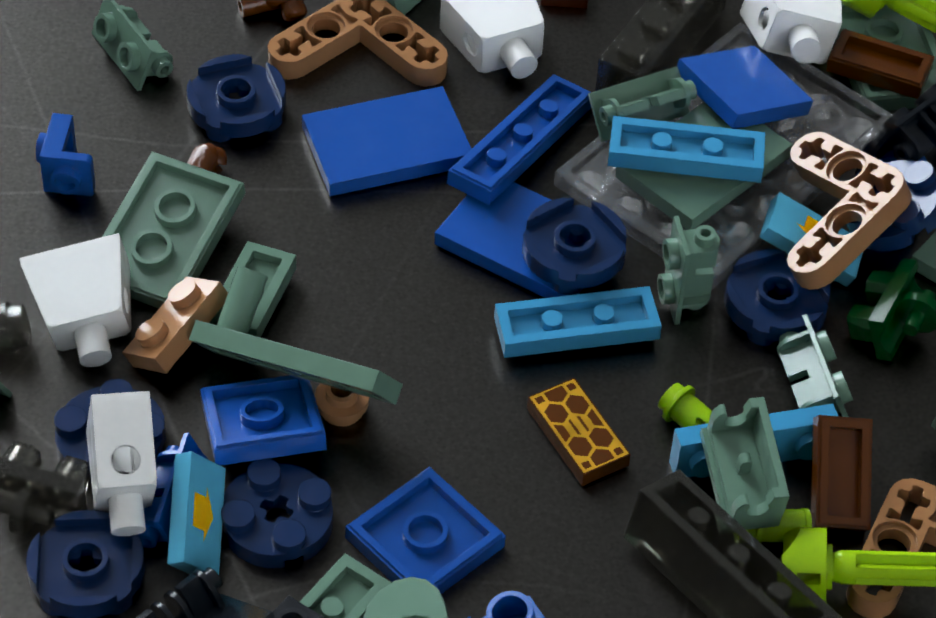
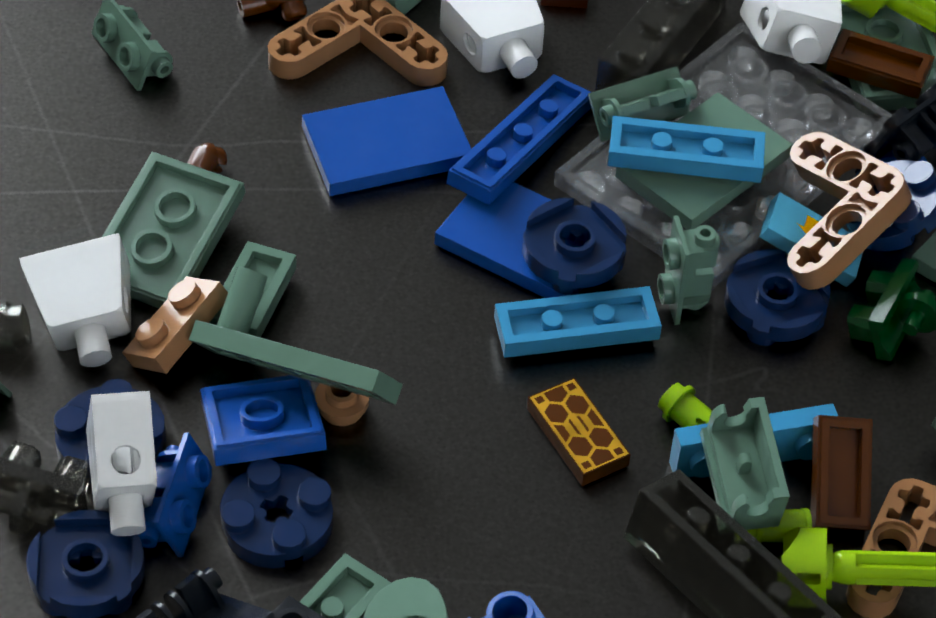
blue bracket [36,113,96,196] -> none
medium azure tile [167,451,226,575] -> none
dark blue plate [186,54,286,142] -> none
blue tile [345,466,506,594] -> none
blue tile [677,45,814,129] -> none
hinge [777,314,853,417] -> none

